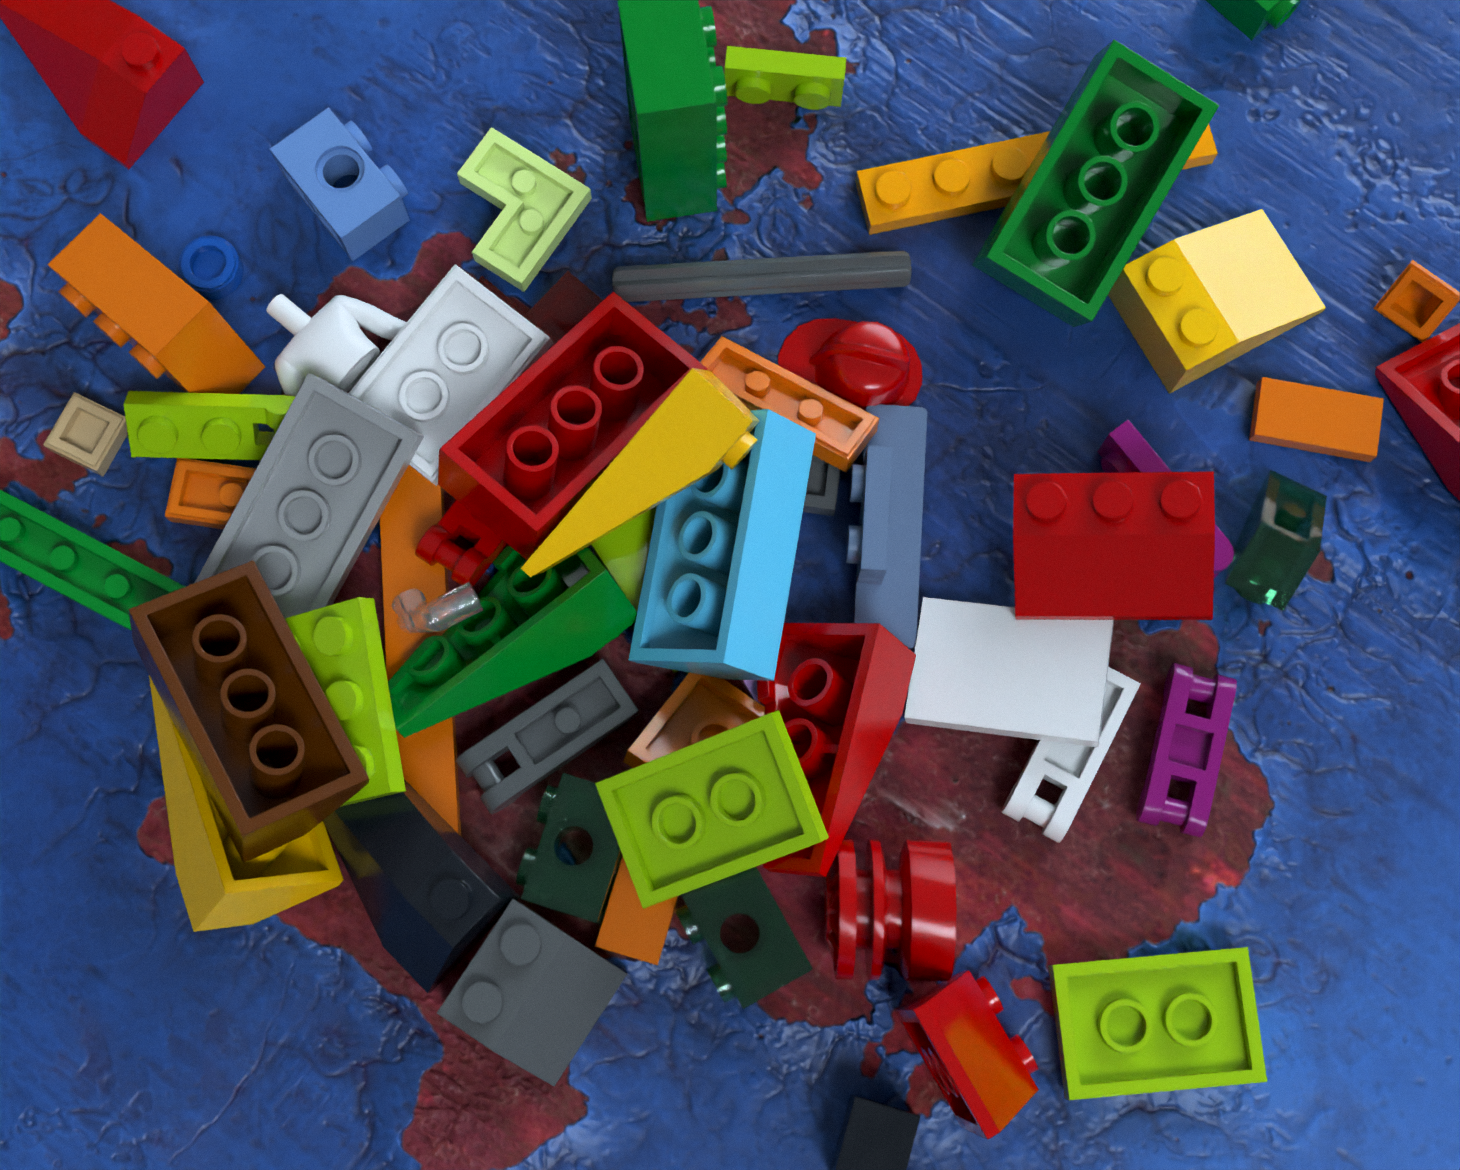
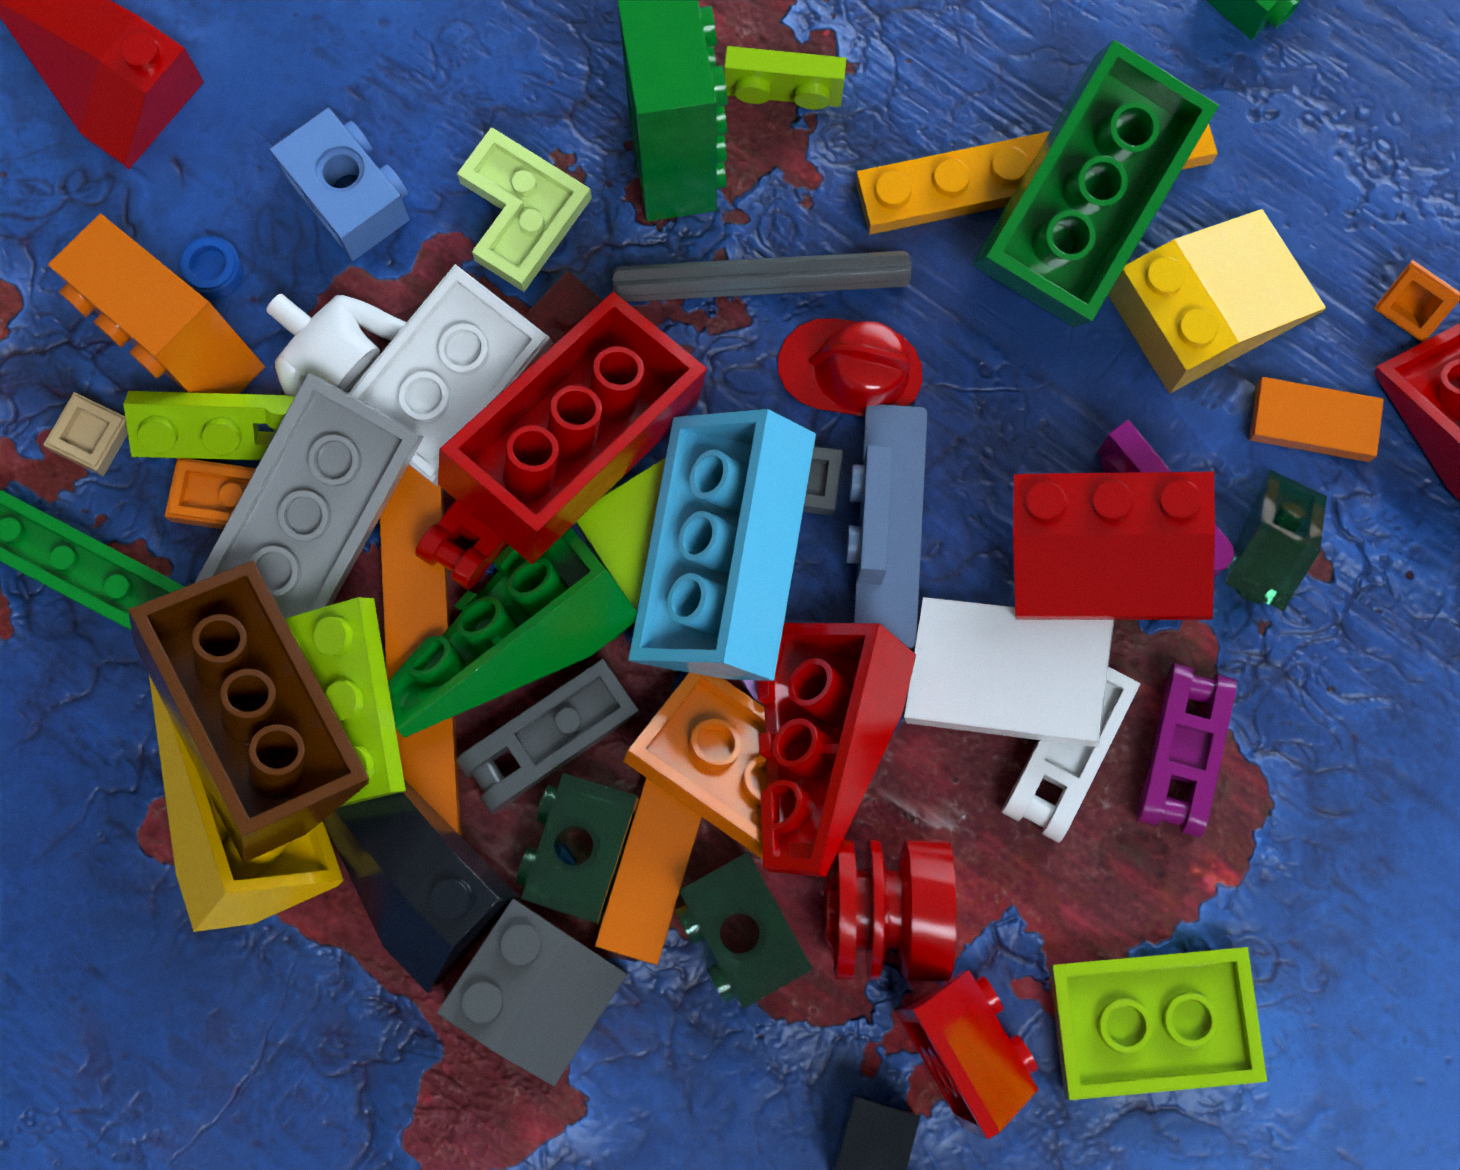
clear arm [392,582,484,634] -> none
yellow wedge [520,368,759,577] -> none
lime plate [595,710,829,909] -> none
orange tile [700,336,880,472] -> none

